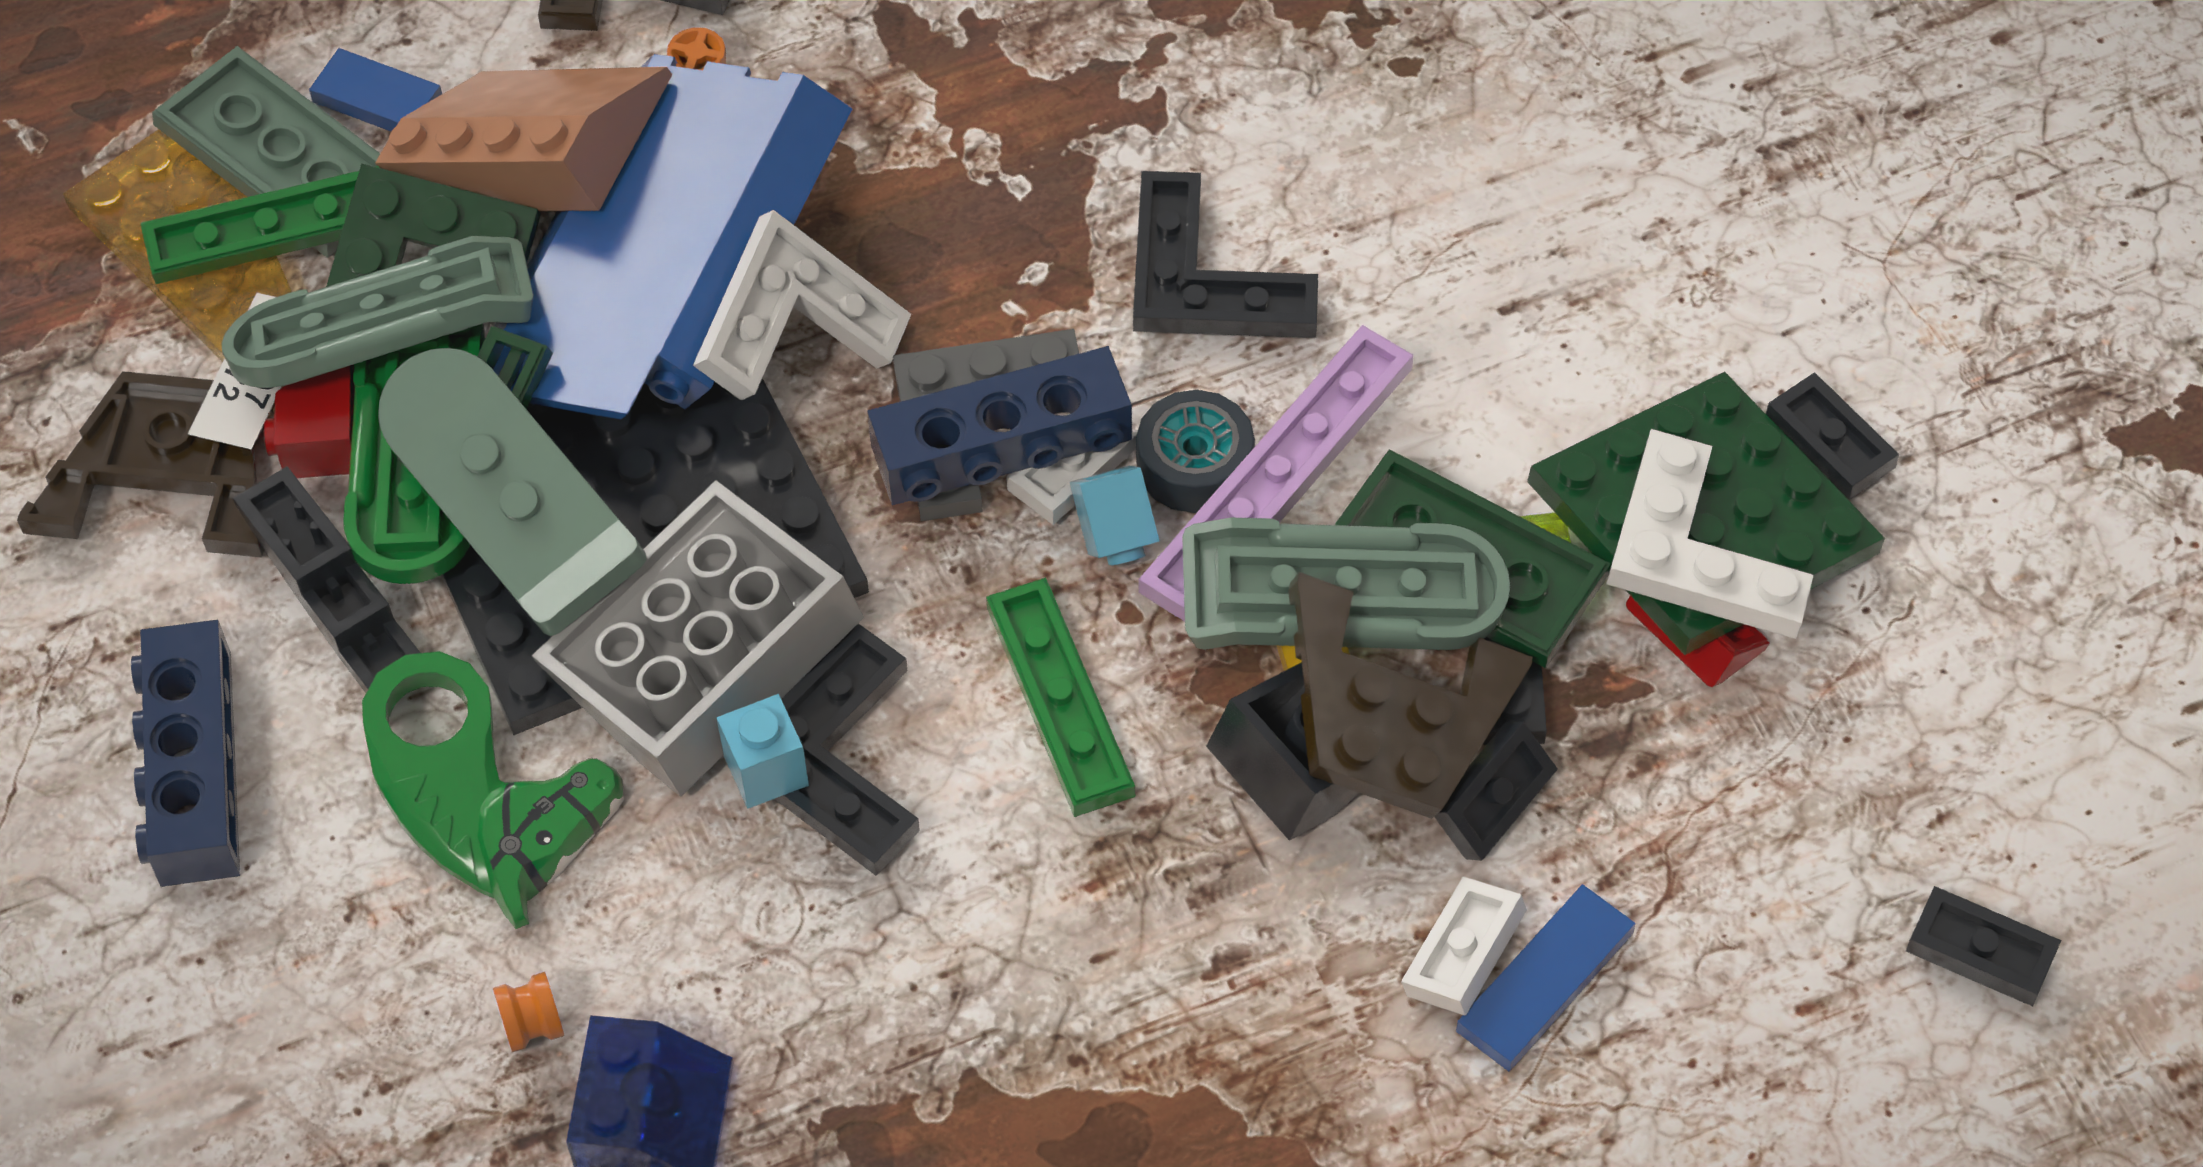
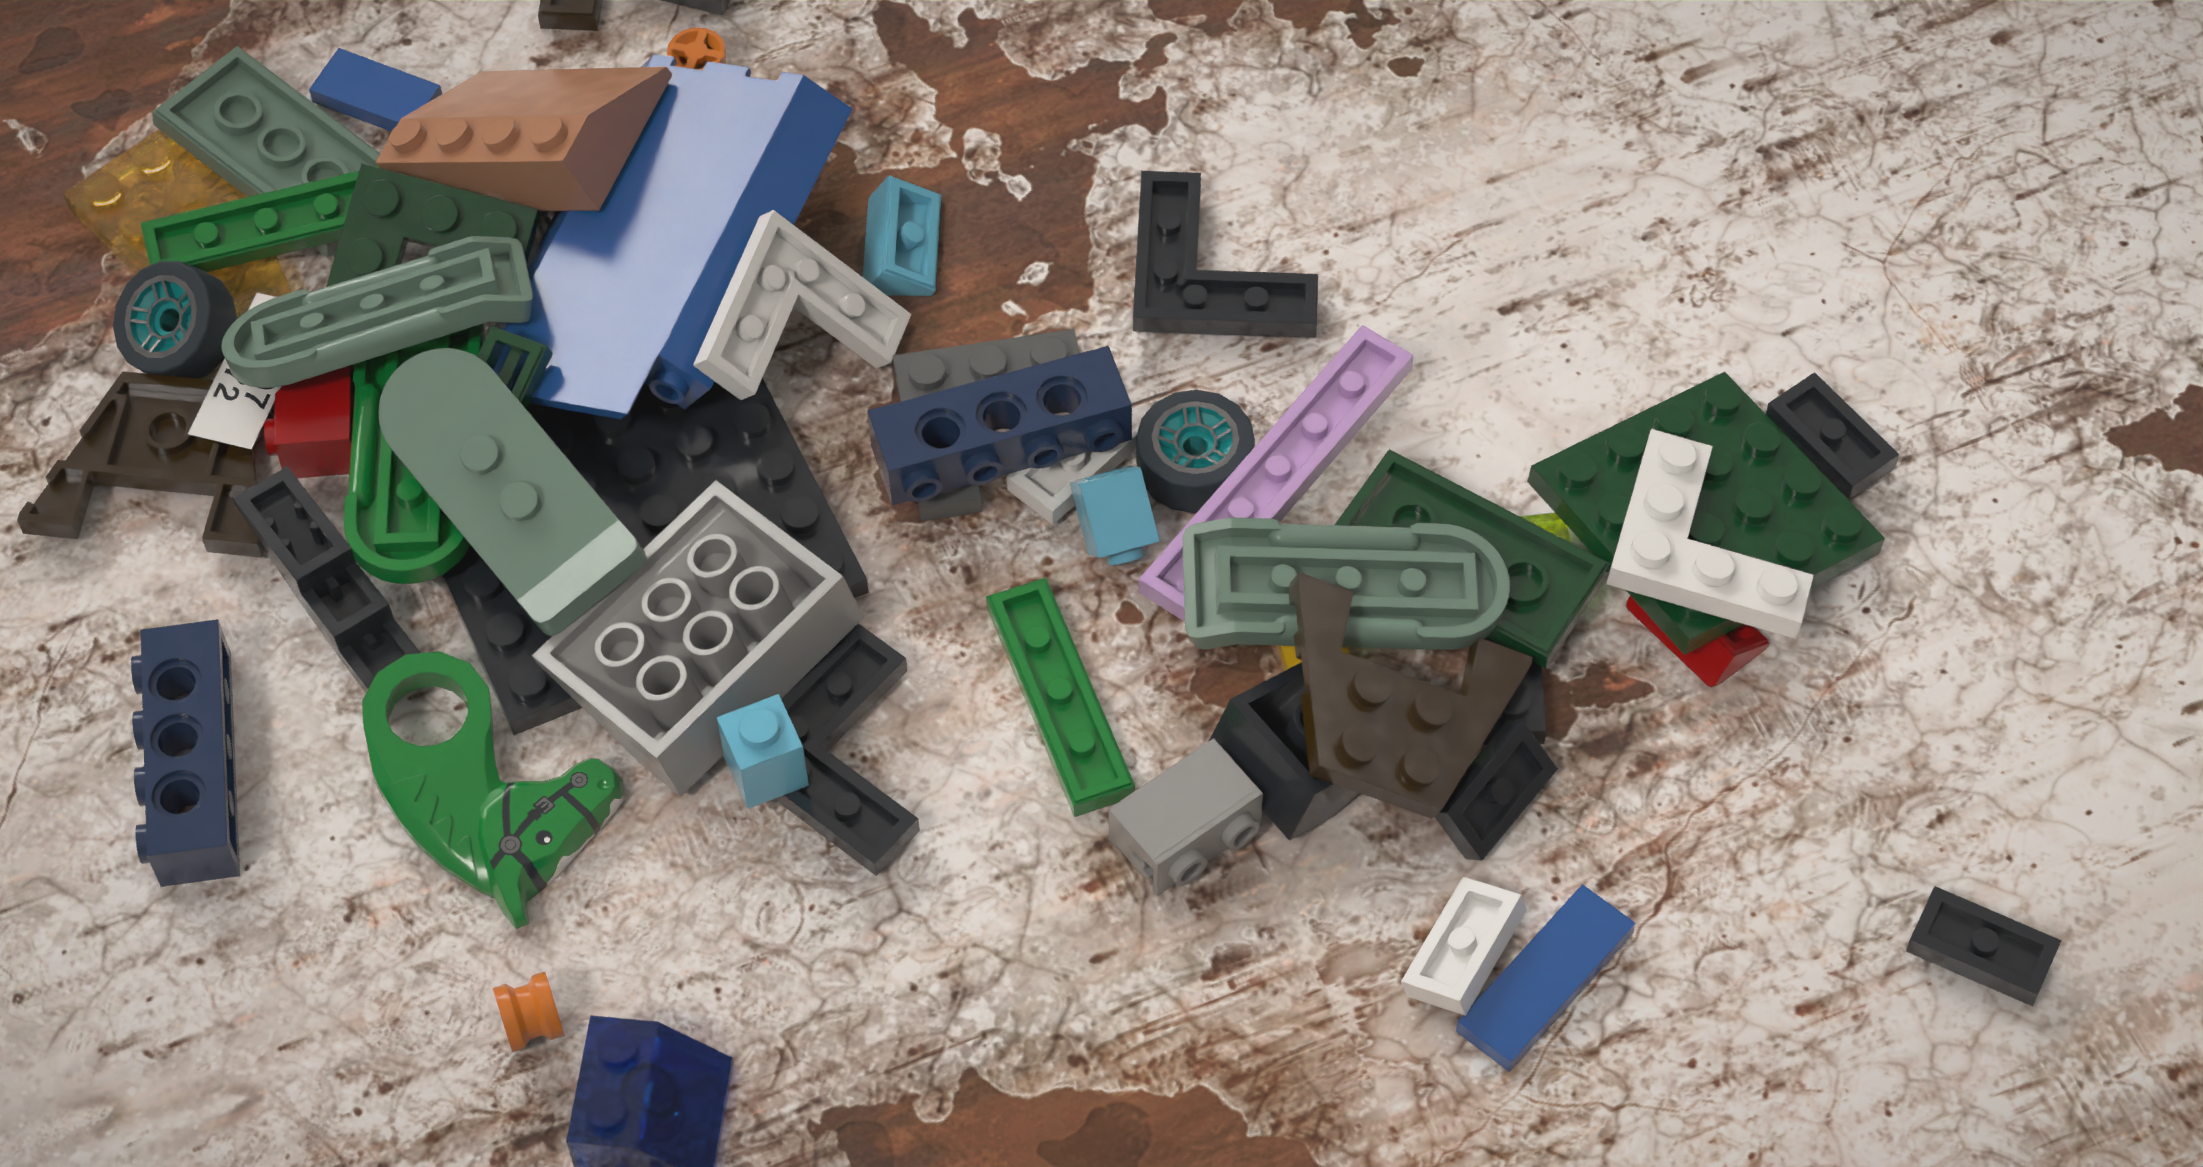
none -> wheel [113,261,237,379]
none -> medium azure slope [863,175,941,296]
none -> light grey hinge [1108,738,1263,896]

